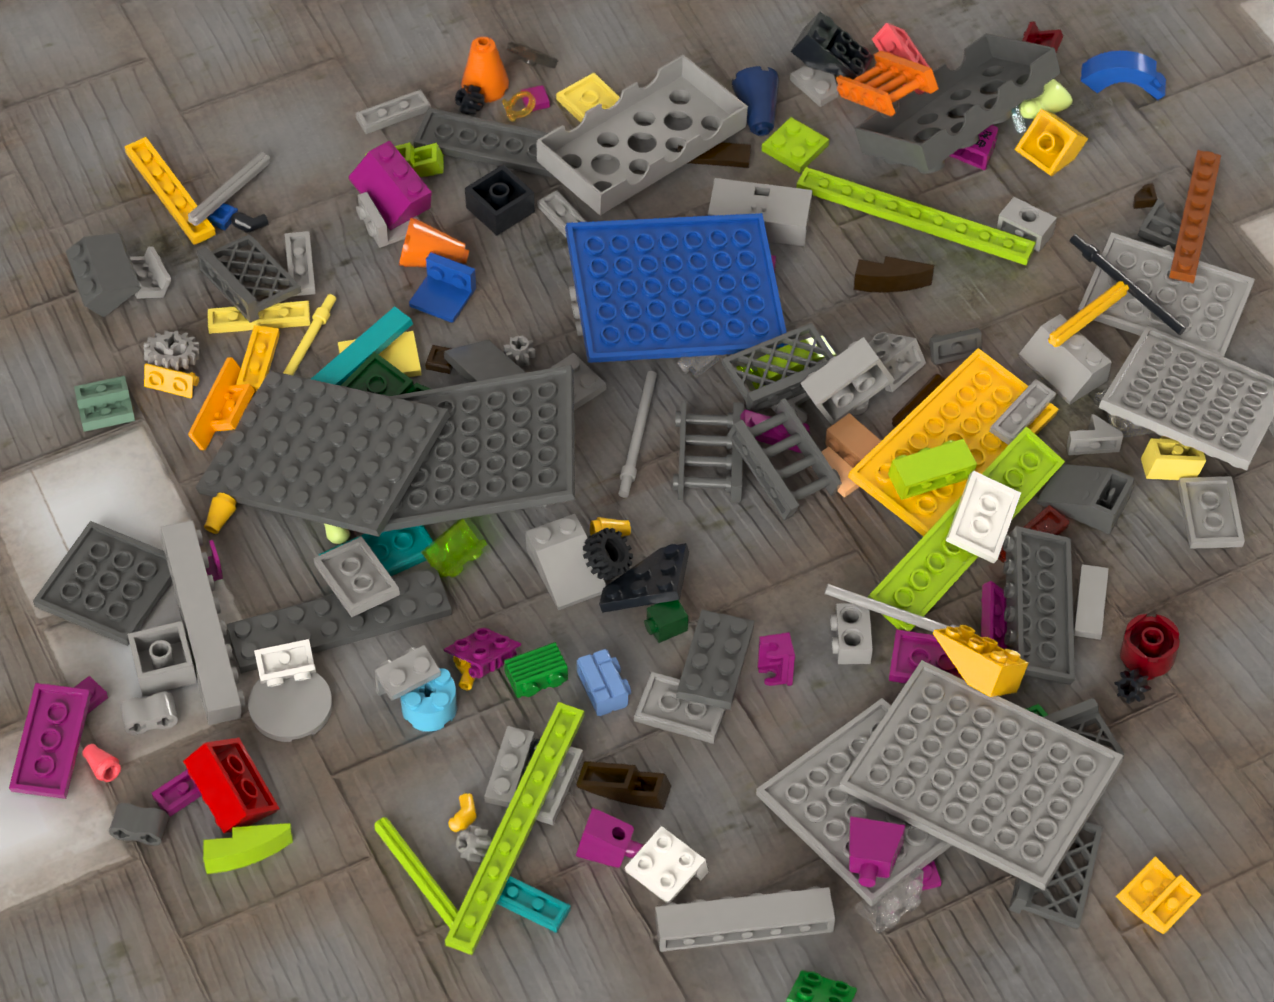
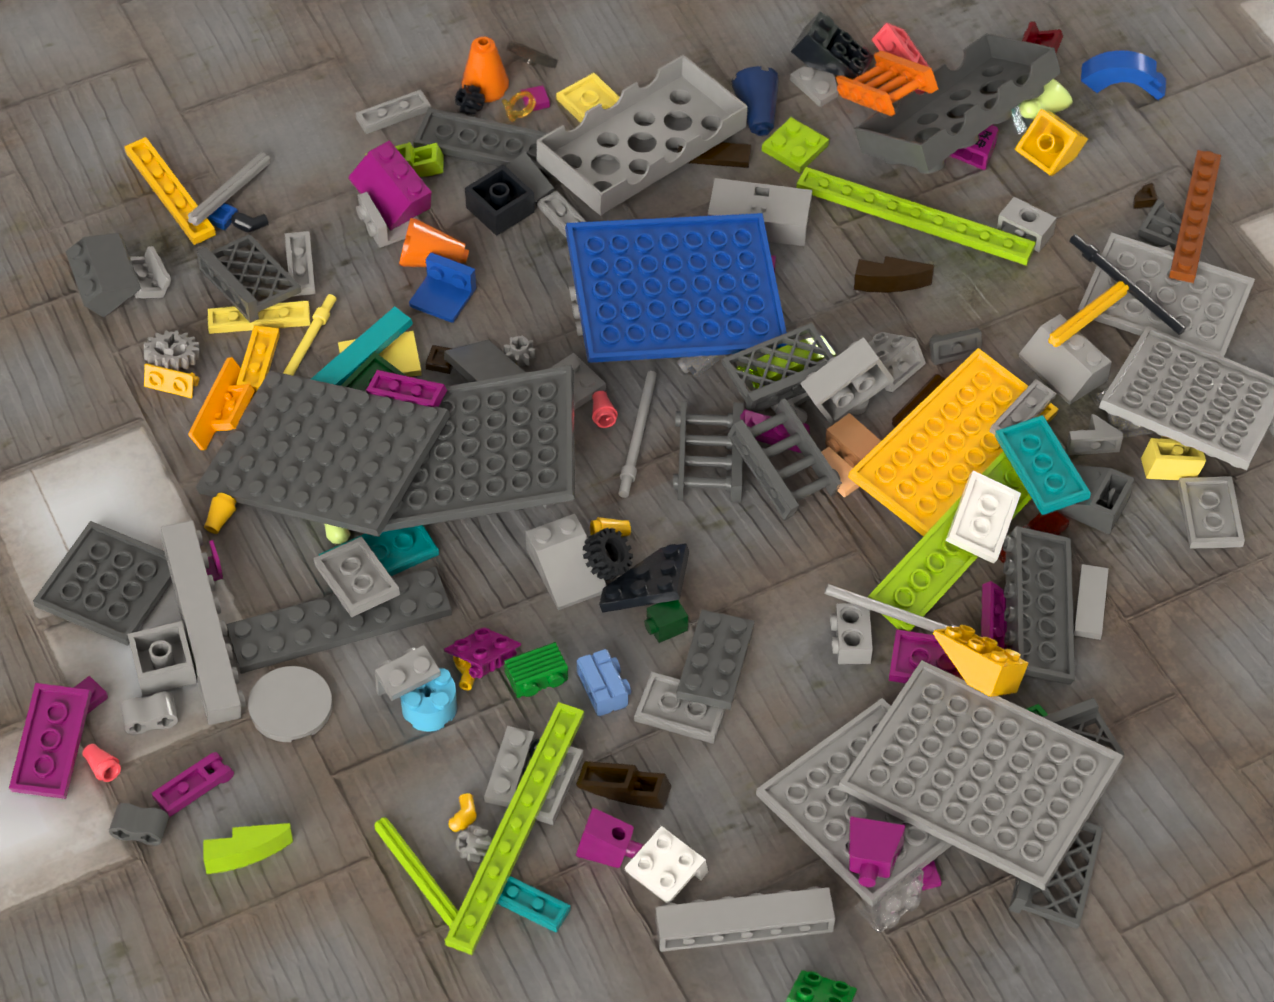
sand green slope [74,376,135,432] -> none
red slope [183,737,280,834] -> none
white bracket [254,639,316,687] -> none
clear neon green bracket [421,519,488,578] -> none
magenta hinge [757,632,795,686] -> none
lime brick [888,439,977,500] -> none
black gear [1114,668,1151,704] -> none
yellow slope [1116,856,1201,934] -> none
dark red brick [1120,614,1180,680] -> none
none -> magenta plate [366,370,447,408]
none -> dark grey tile [506,152,555,205]
none -> coral cone [592,391,618,428]
none -> teal tile [995,415,1091,515]

